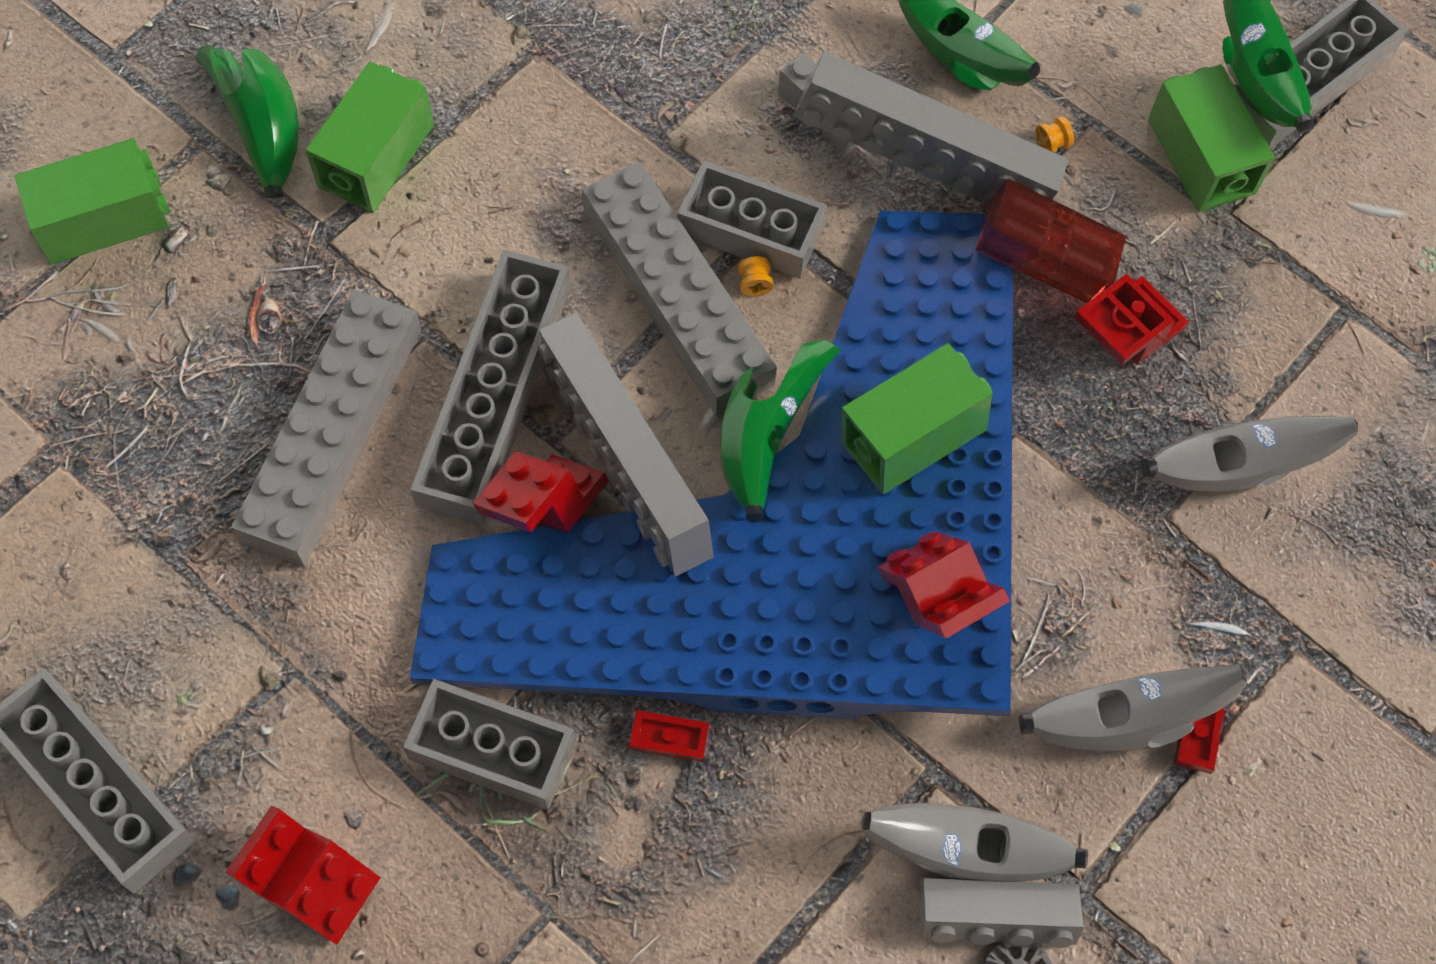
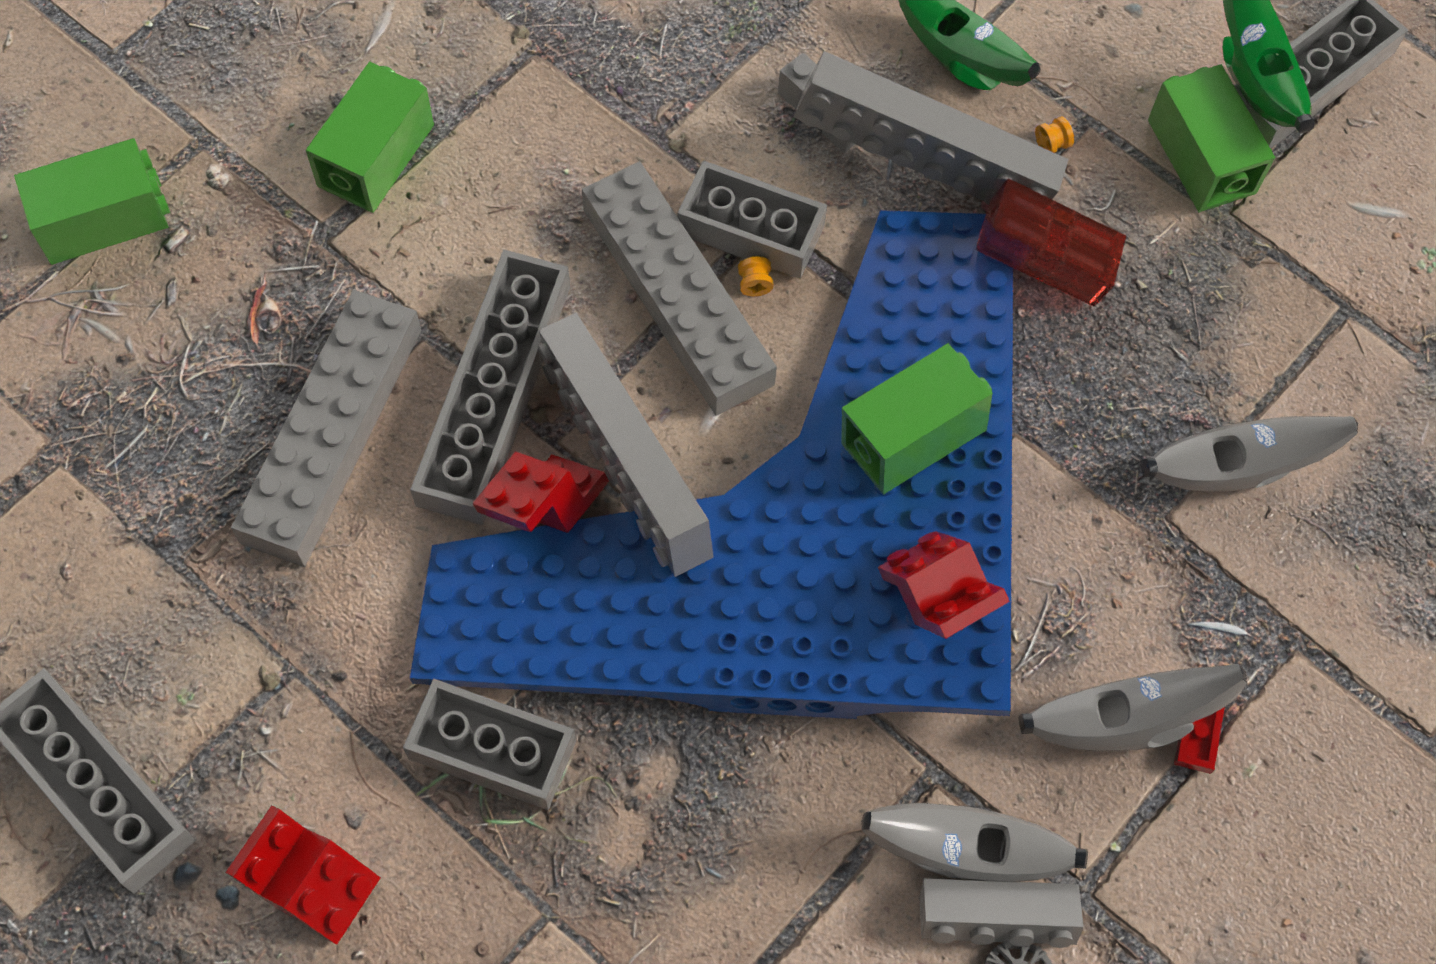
green piece [195,45,299,199] -> none
red plate [629,710,710,762] -> none
green piece [720,340,841,523] -> none
red bracket [1074,273,1189,365] -> none

